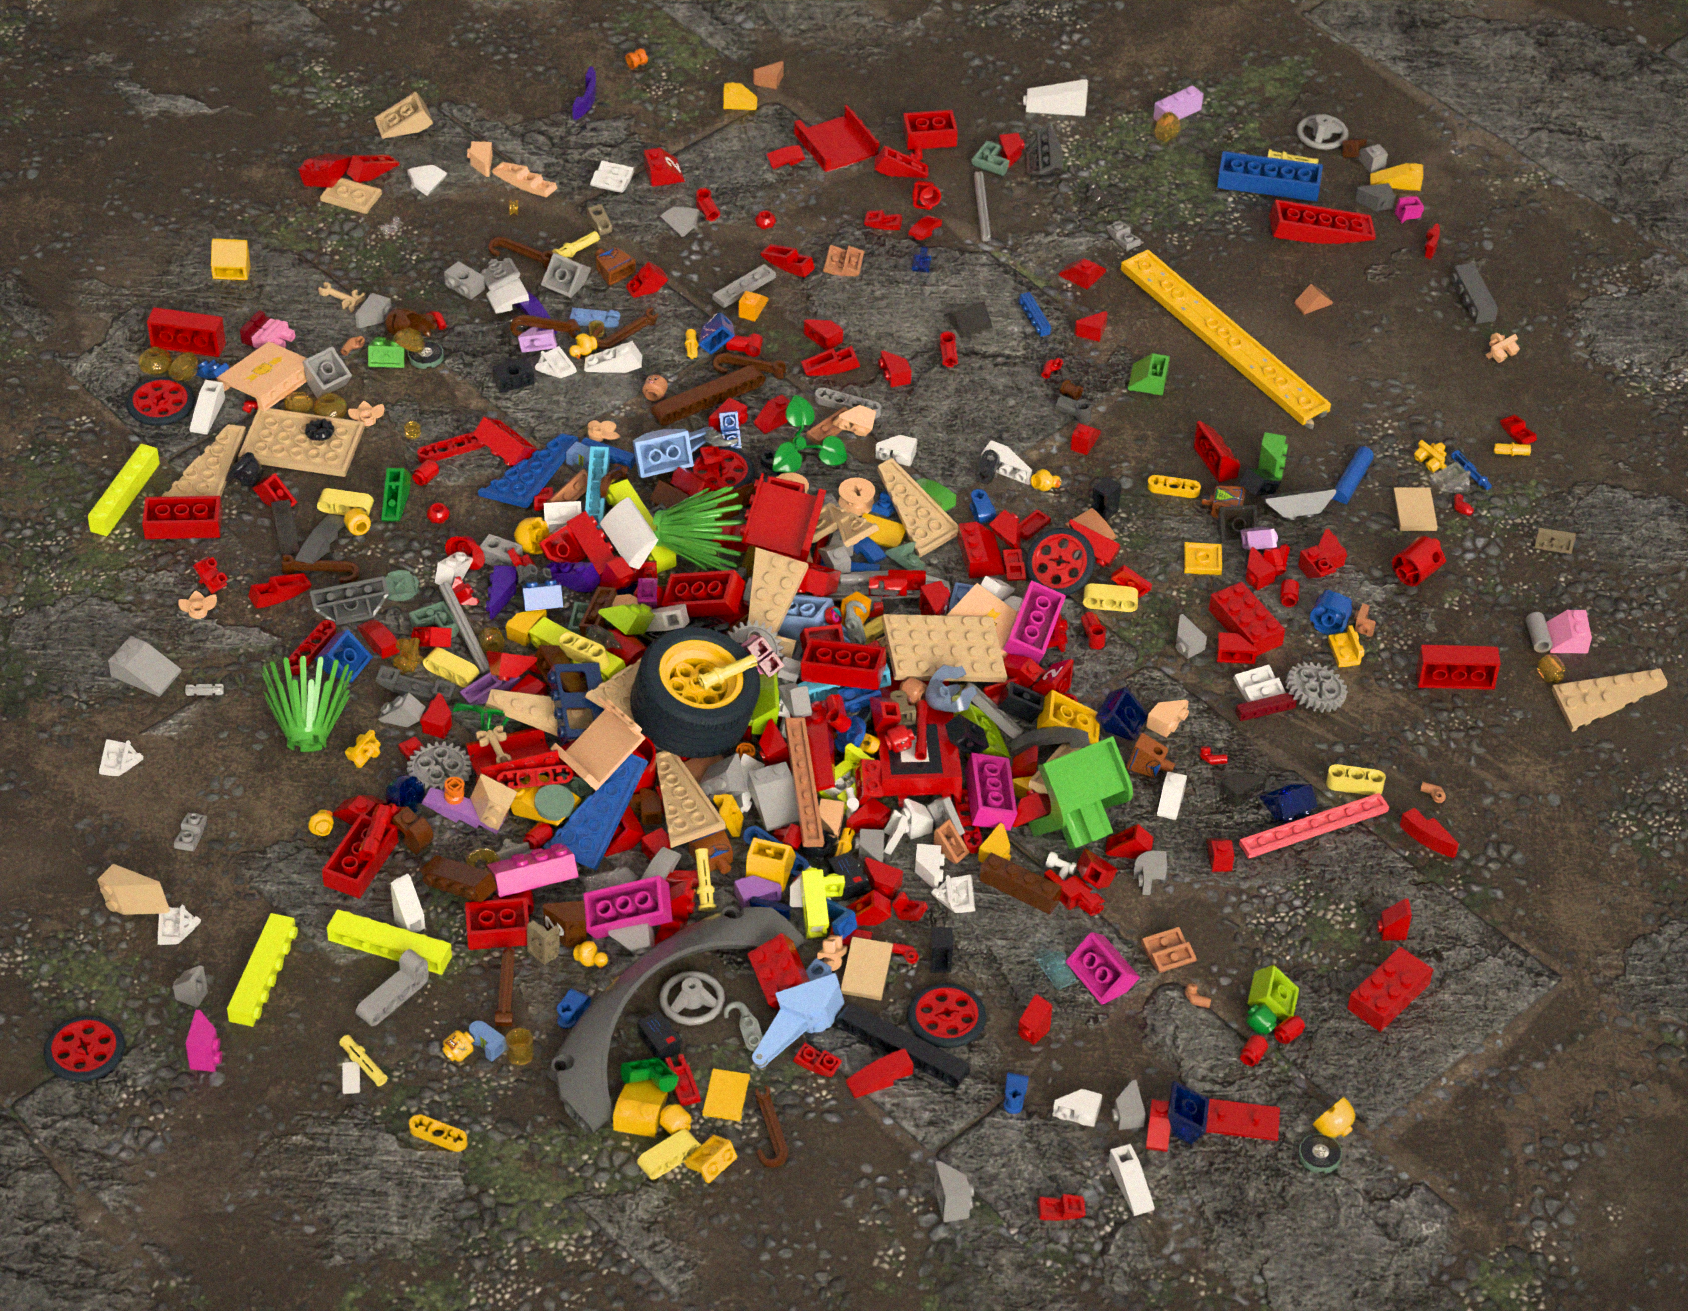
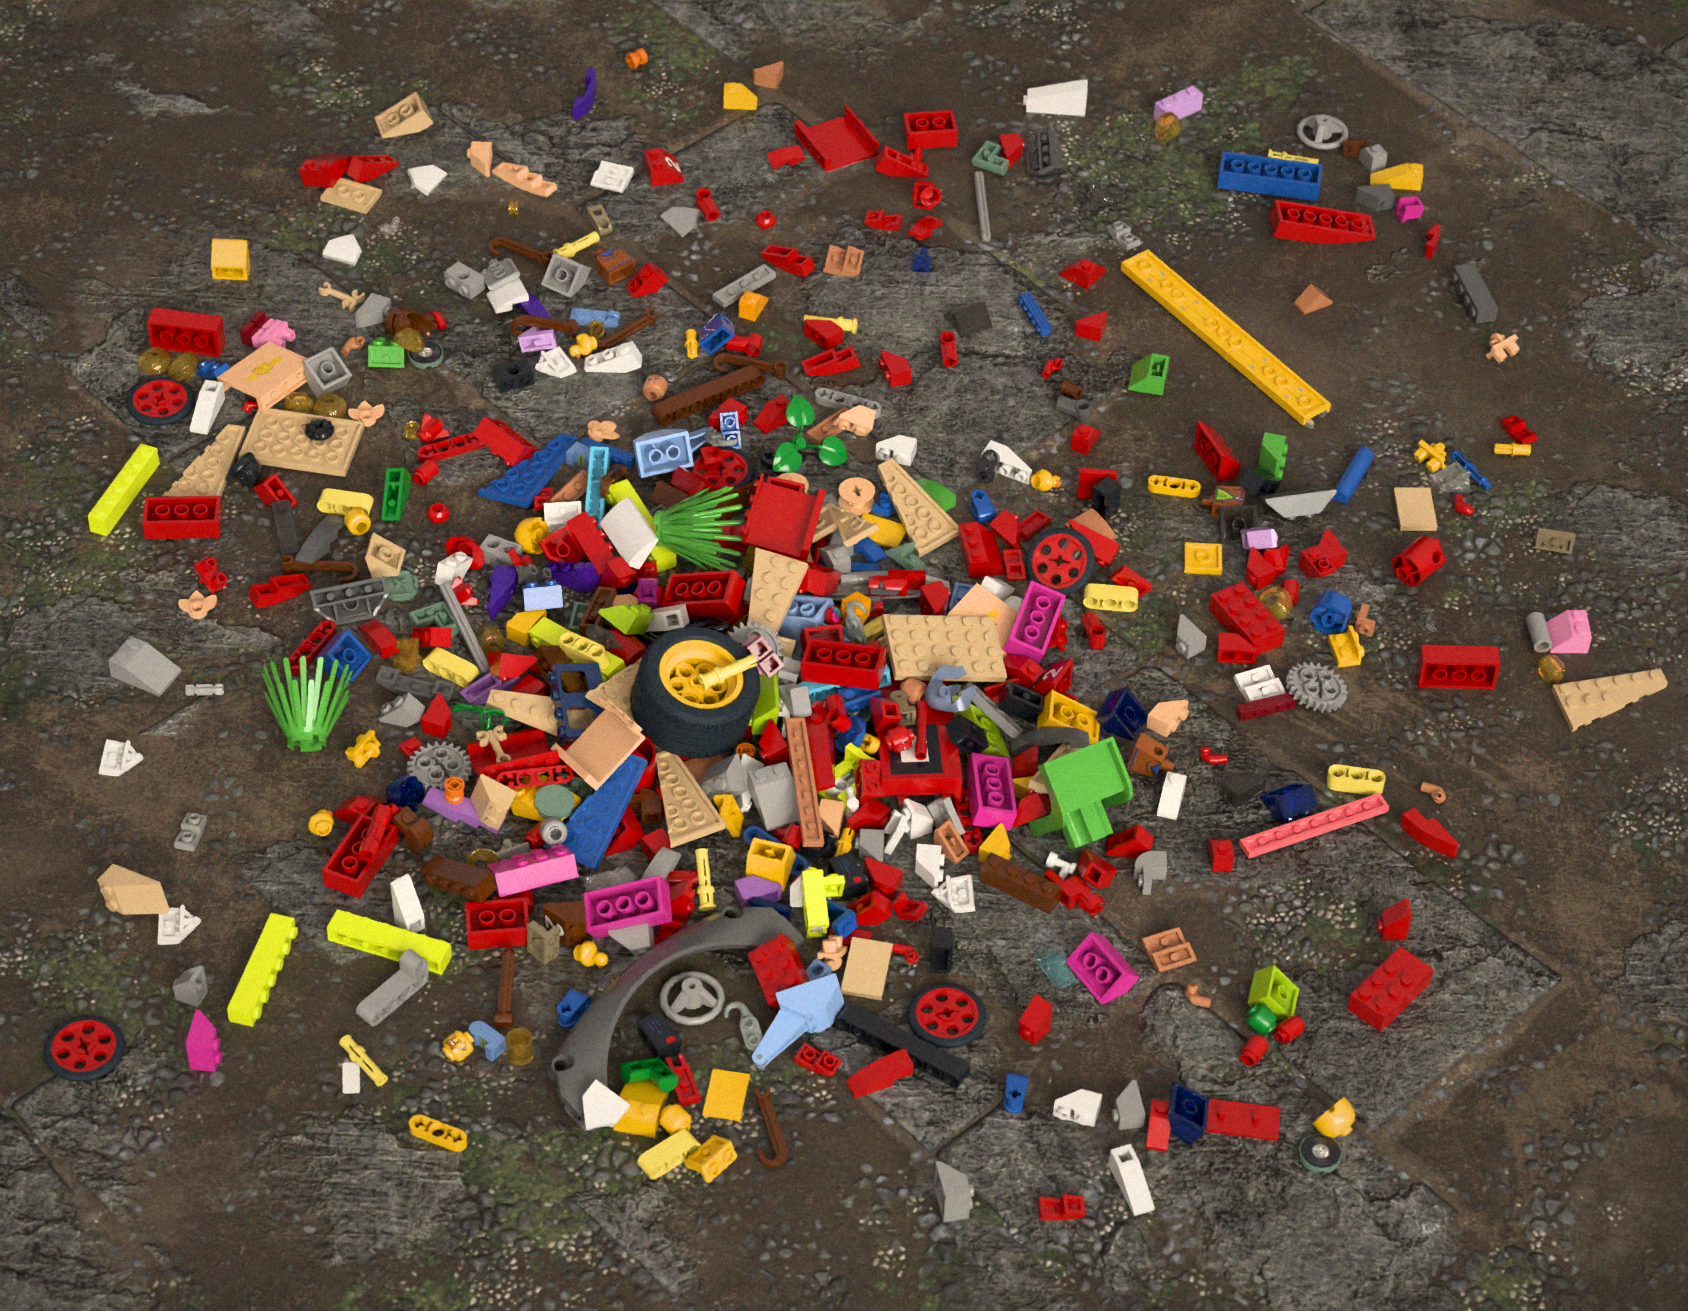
dark orange torso [688,829,733,874] -> none
none -> white slope [323,234,362,266]
none -> tan slope [365,532,406,578]
none -> red rock [417,413,450,444]
none -> light grey head [539,817,567,845]
none -> white slope [582,1080,630,1130]
none -> light yellow pin [803,315,858,334]
none -> red plate [1077,468,1117,500]
none -> clear yellow piece [1259,587,1293,620]

